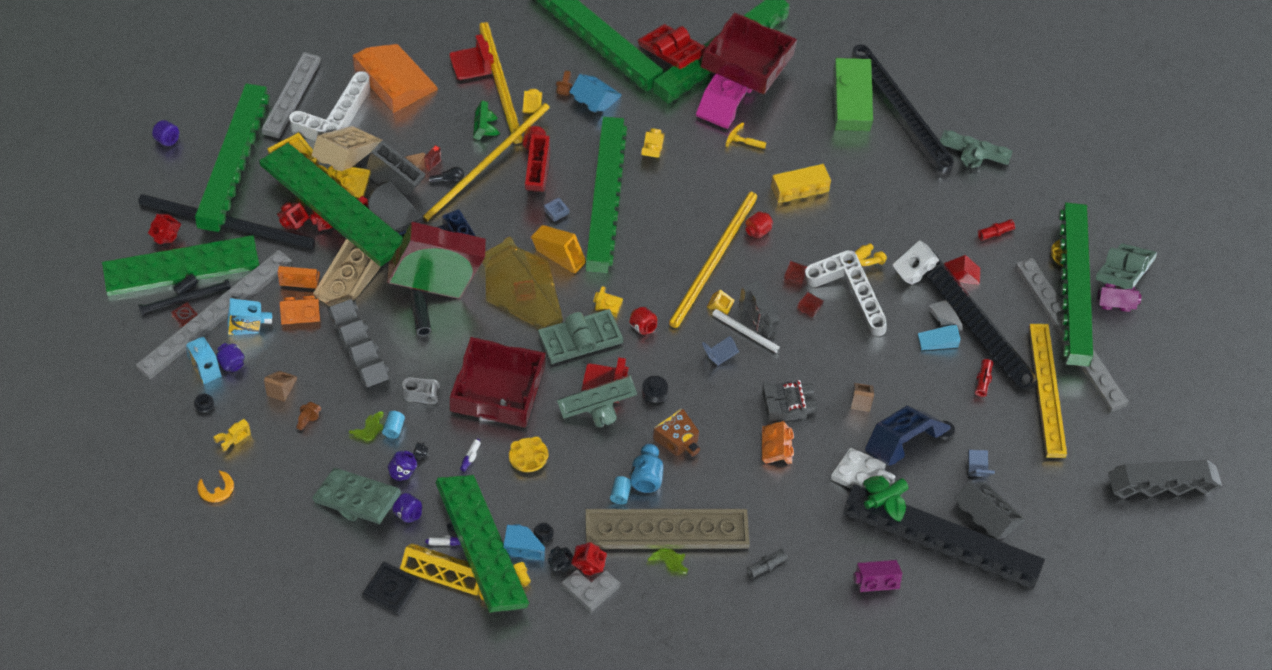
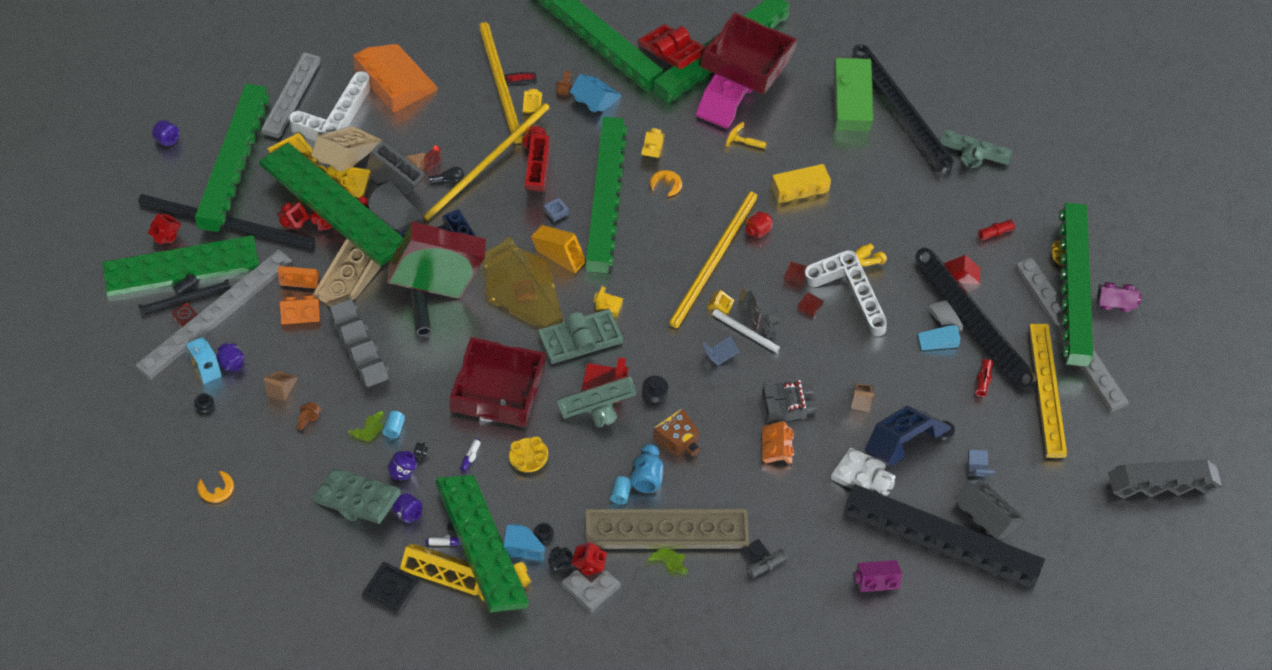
yellow plate [214,419,251,451] -> none
medium azure torso [227,298,272,335] -> none
light grey piece [402,377,440,405] -> none
red bracket [449,34,494,80] -> none
green tile [473,100,500,140] -> none
red head [629,307,658,335] -> none
green plant [864,476,909,522] -> none
white brick [892,240,939,285] -> none
sand green plate [1096,243,1157,289] -> none
none -> sticker [504,72,537,85]
none -> light orange head [650,170,682,197]
none -> black plate [741,539,770,565]

